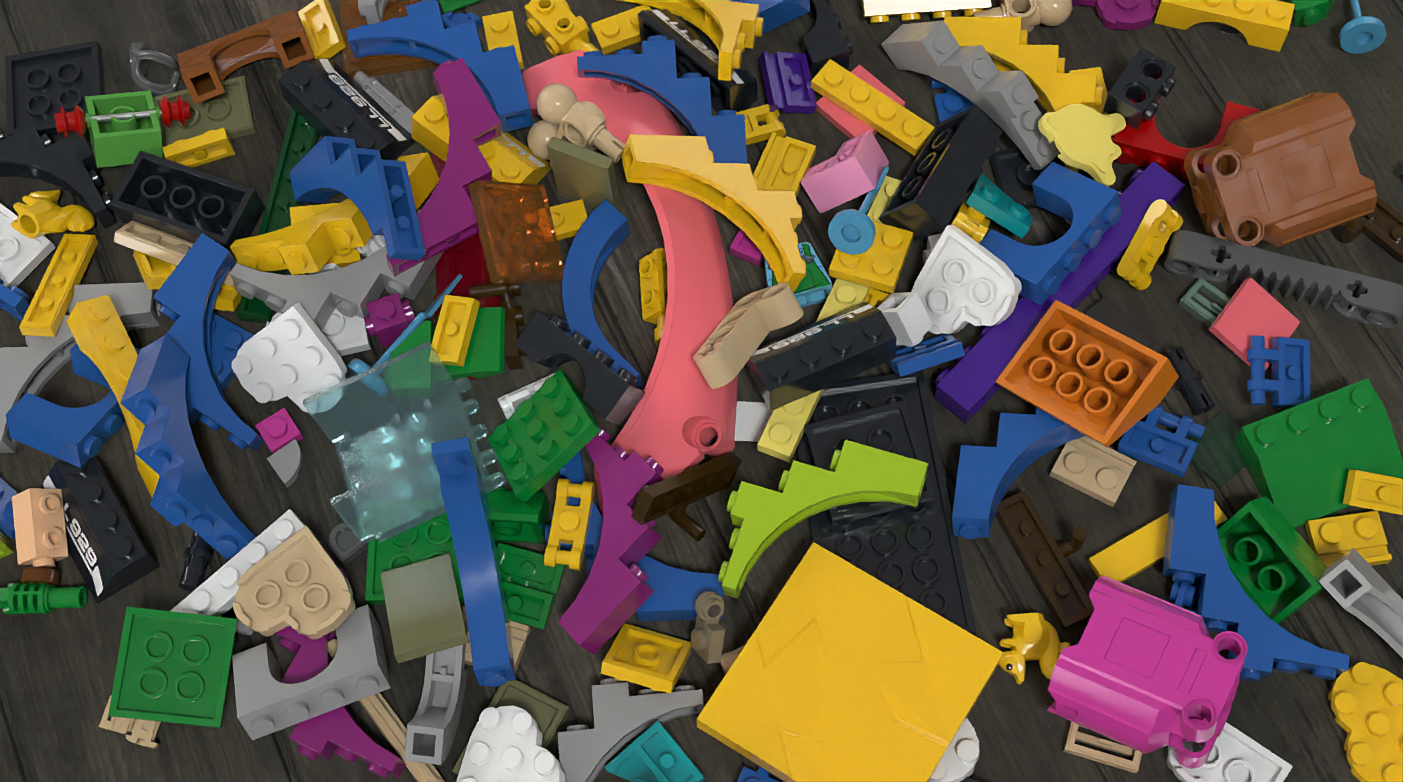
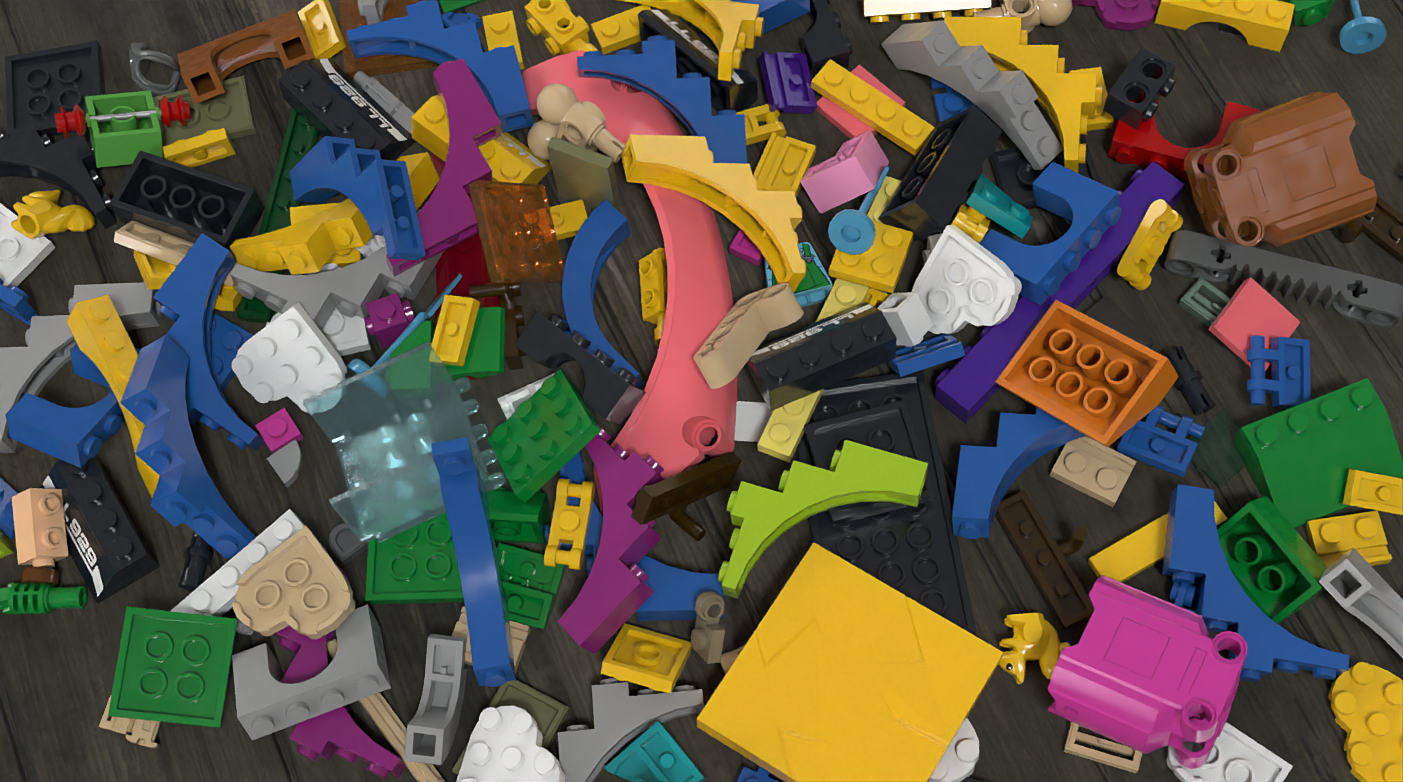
yellow tile [19,233,98,337] -> none
olive tile [380,553,469,663] -> none
light yellow tile [1038,104,1126,187] -> none

